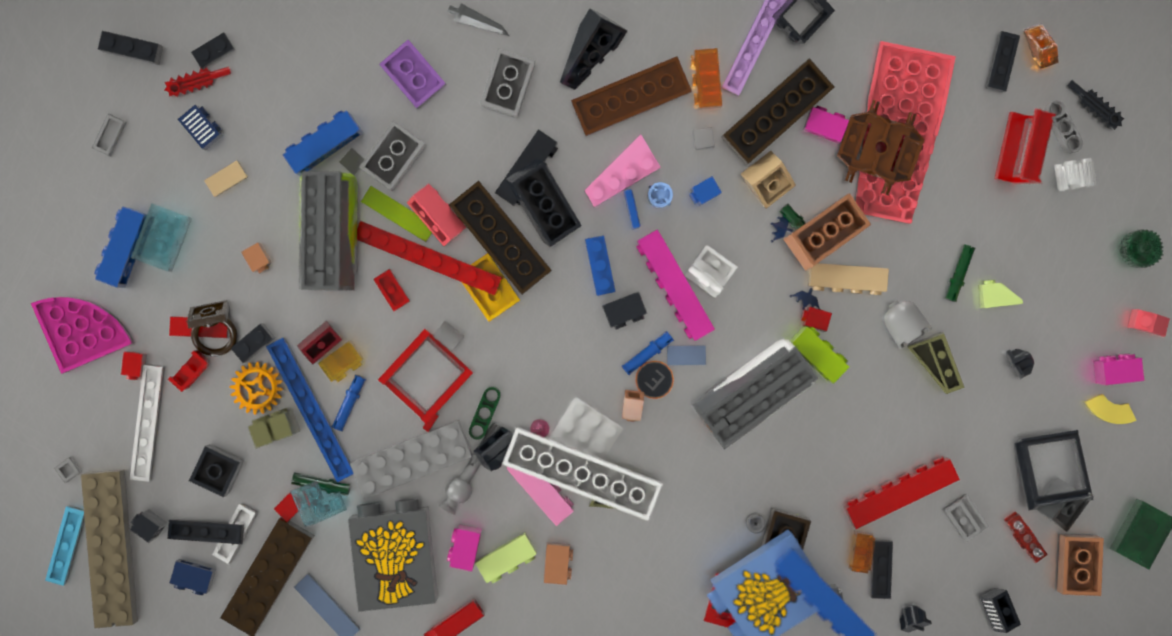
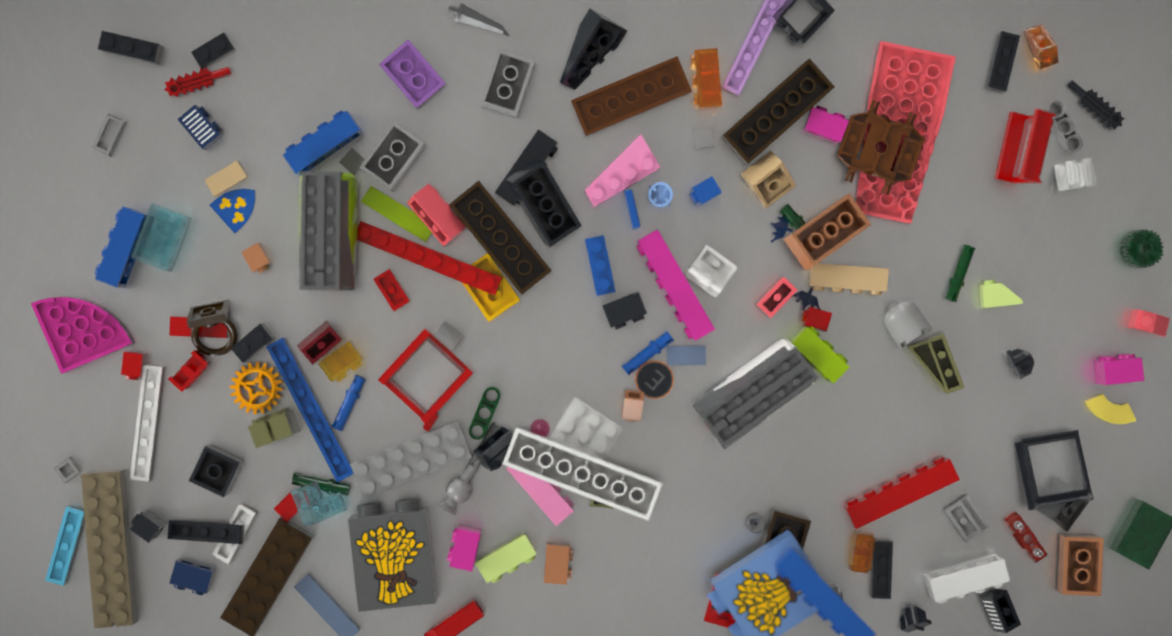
none -> blue sticker [209,189,255,234]
none -> coral brick [755,277,797,318]
none -> white brick [923,554,1010,604]

